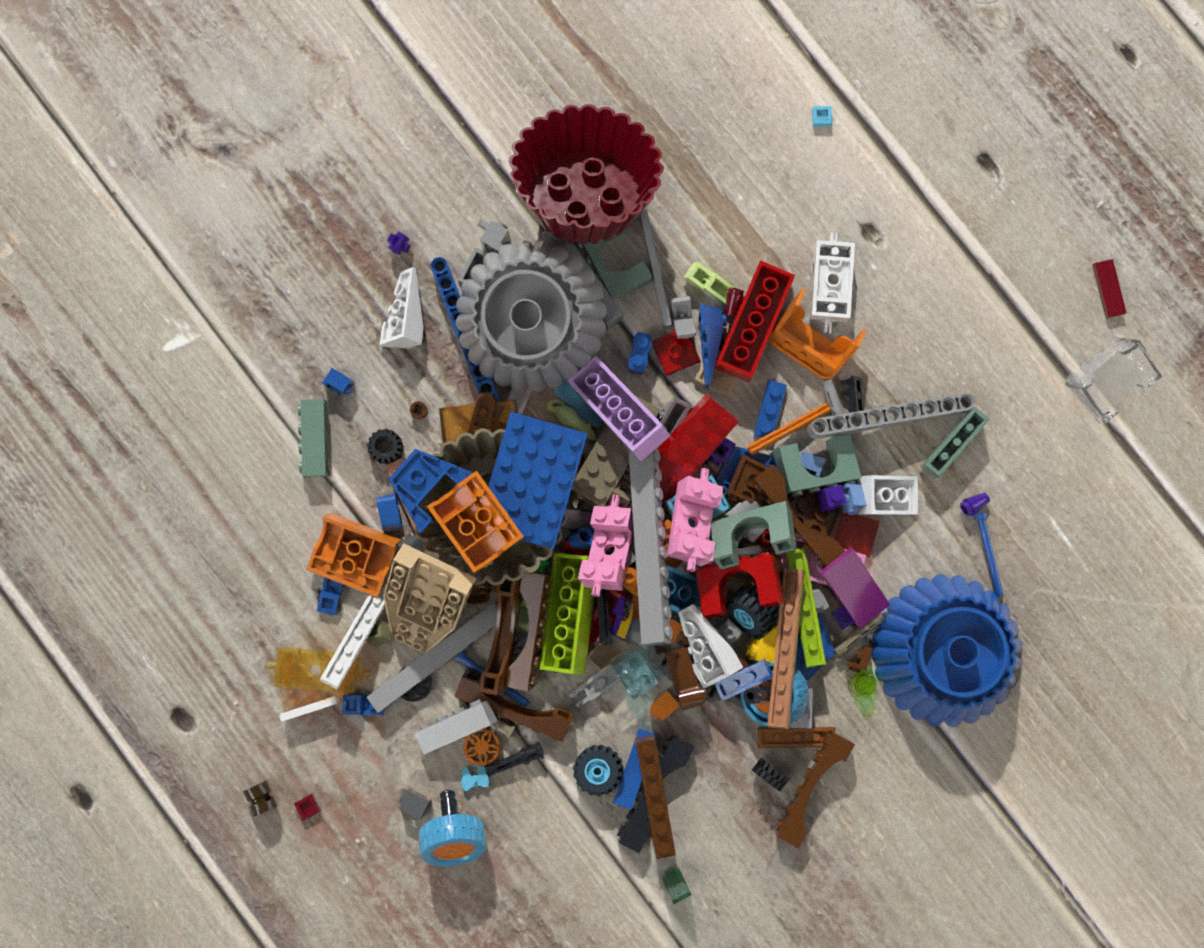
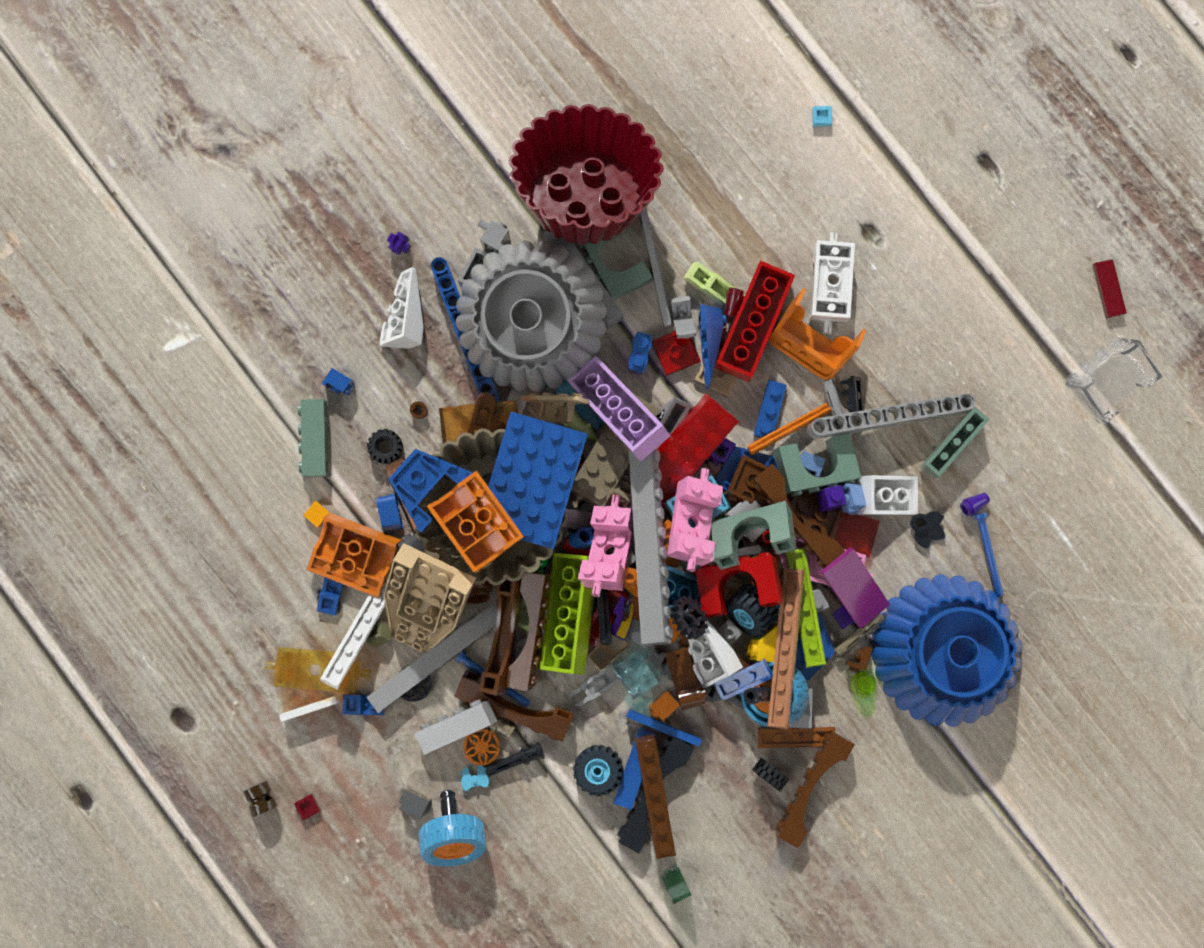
none -> light orange tile [303,501,330,528]
none -> tan bracket [520,393,589,423]
none -> blue tile [626,709,702,747]
none -> black gear [670,596,709,640]
none -> black plate [910,511,946,549]

